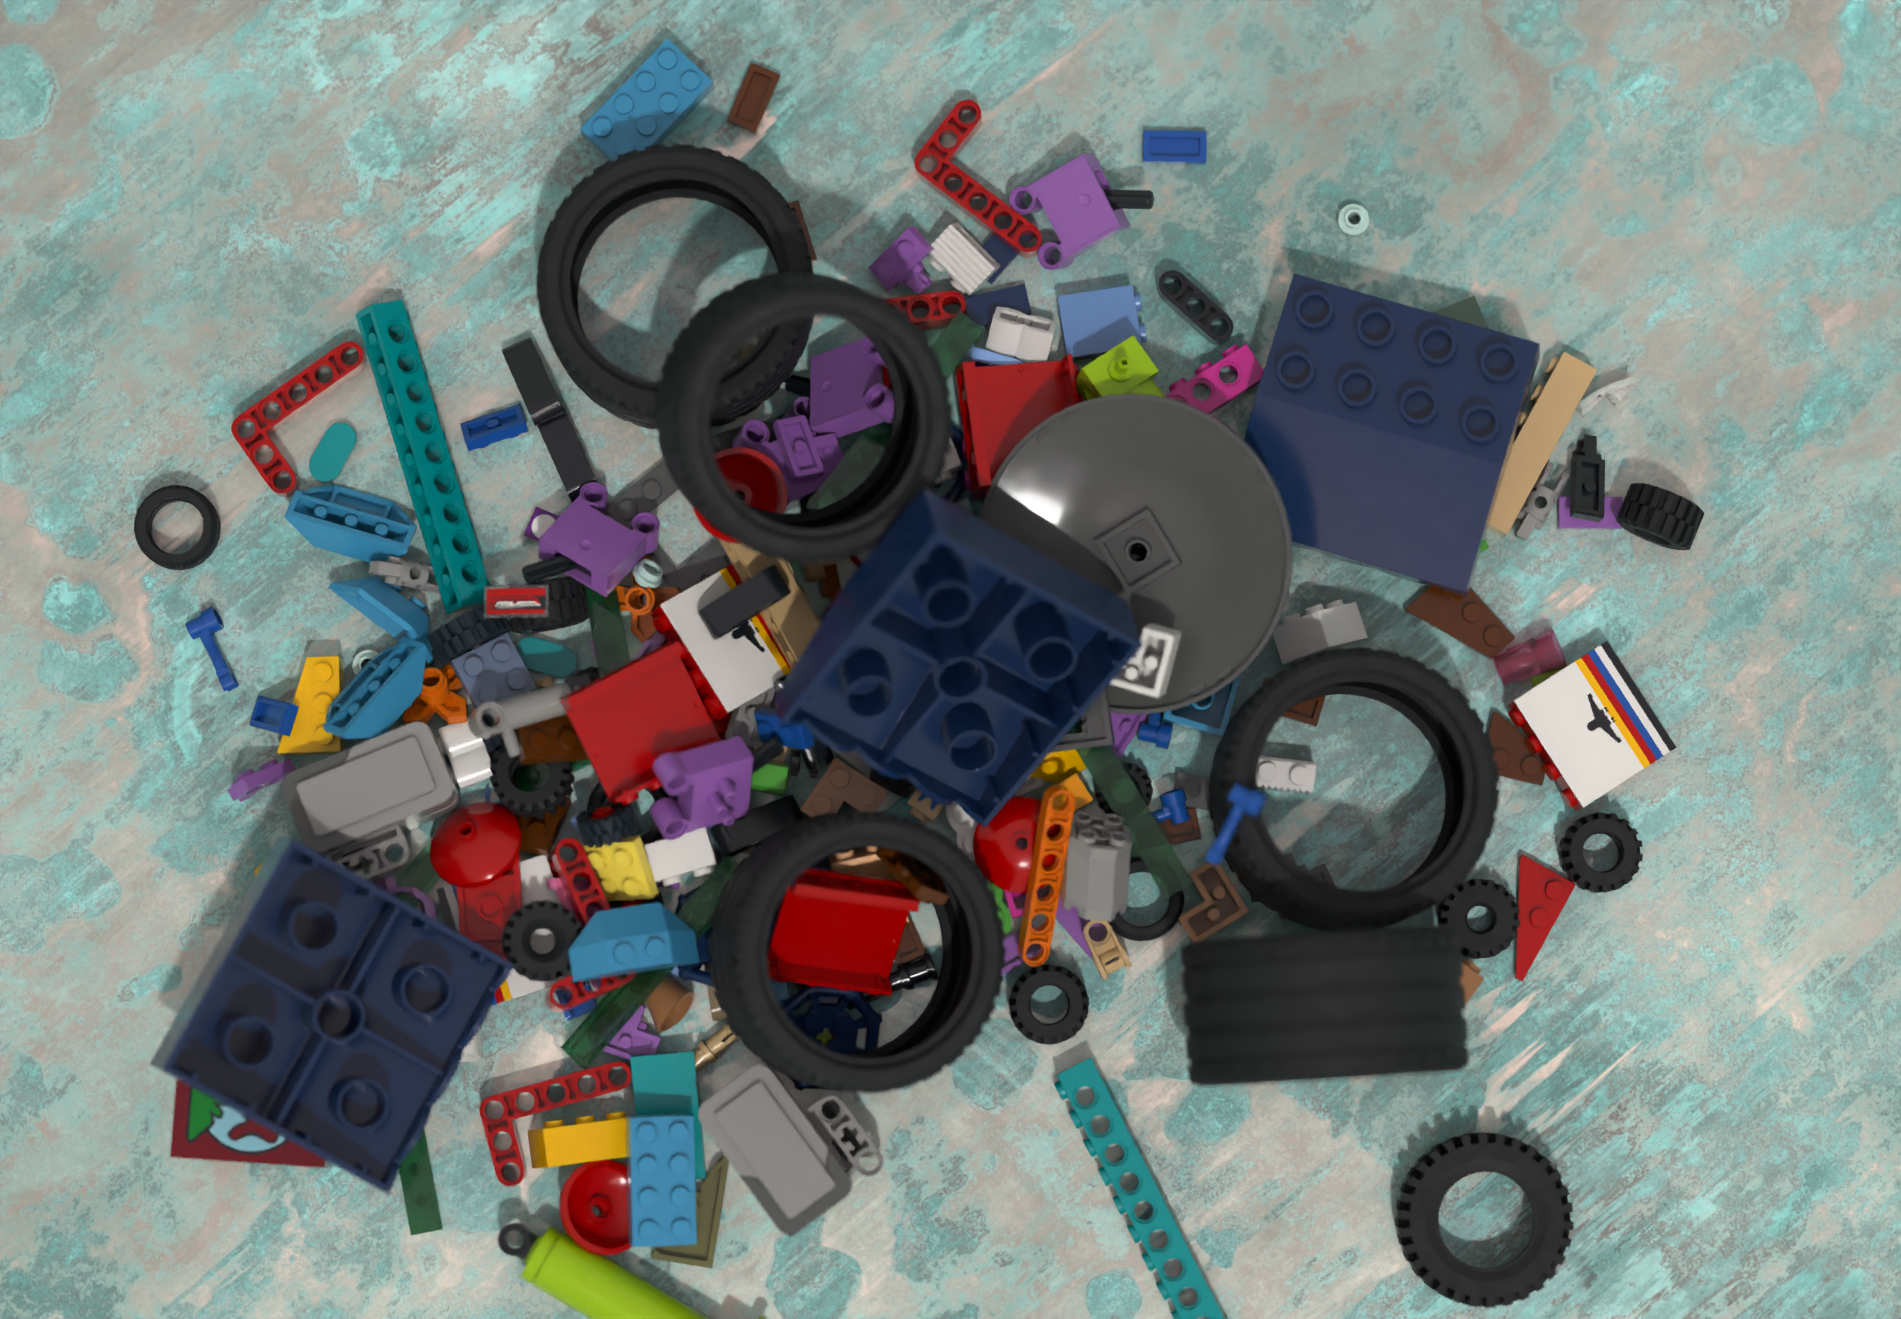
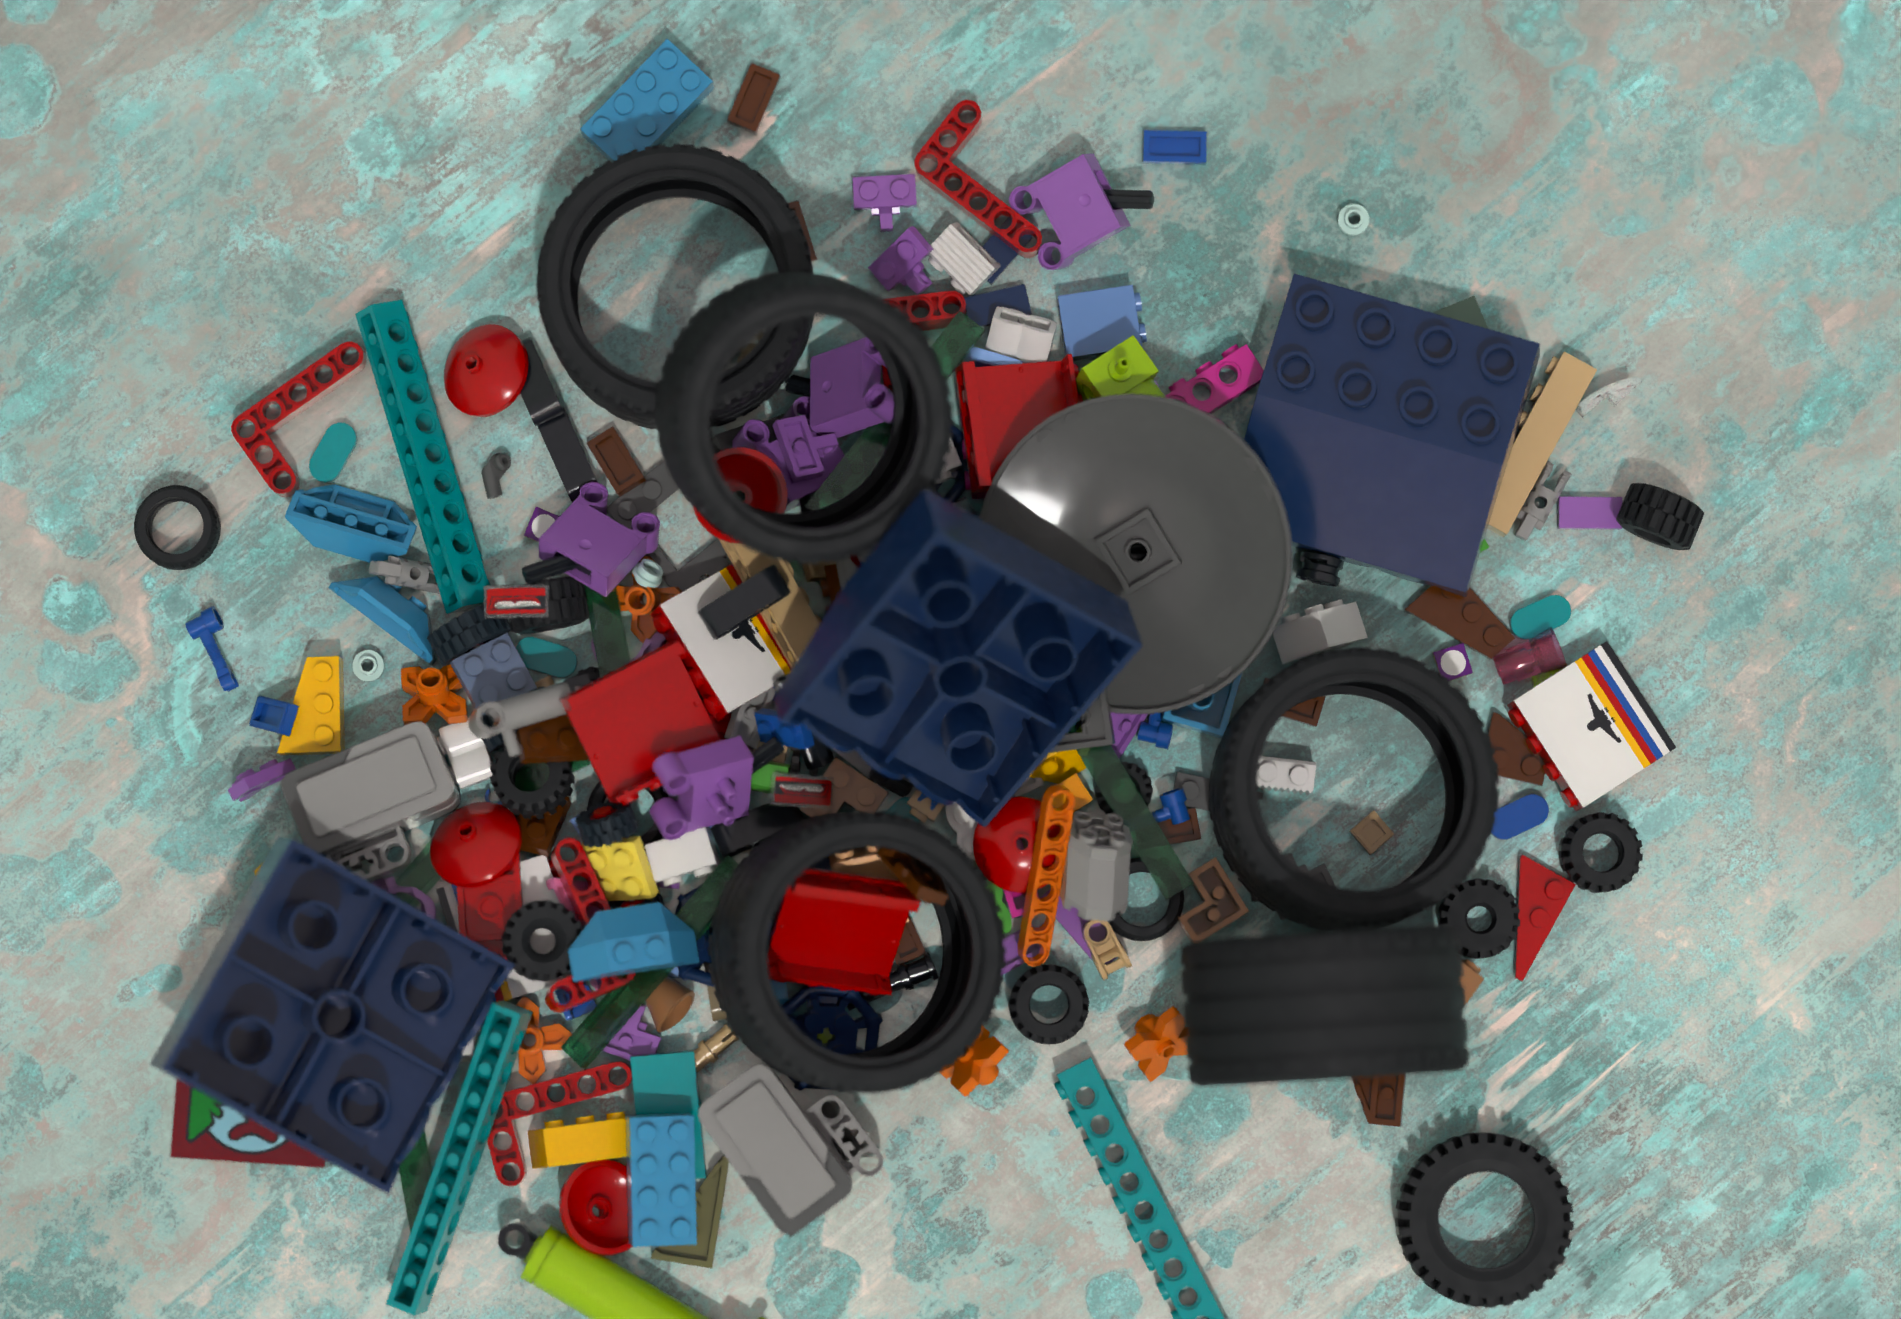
dark azure wedge [323,637,427,739] -> none
blue plate [460,404,528,451] -> none
white brick [1110,623,1182,698] -> none
black beam [1157,270,1234,345] -> none
blue brick [1205,783,1268,865] -> none
black hinge [1570,434,1605,522] -> none
none -> teal brick [386,1001,532,1316]
none -> red dish [444,324,528,417]
none -> dark grey arm [481,453,511,499]
none -> orange plant [517,996,573,1084]
none -> reddish brown tile [587,426,646,497]
none -> slope [769,773,834,810]
none -> medium lavender hinge [852,174,917,232]
none -> orange plant [940,1026,1009,1097]
none -> orange plant [1124,1006,1189,1082]
none -> black wheel [1296,552,1344,587]
none -> tan tile [1349,810,1394,855]
none -> reddish brown wing [1352,1074,1406,1127]
none -> tile [1432,643,1473,681]
none -> blue tile [1491,794,1549,840]
none -> teal tile [1510,595,1571,640]

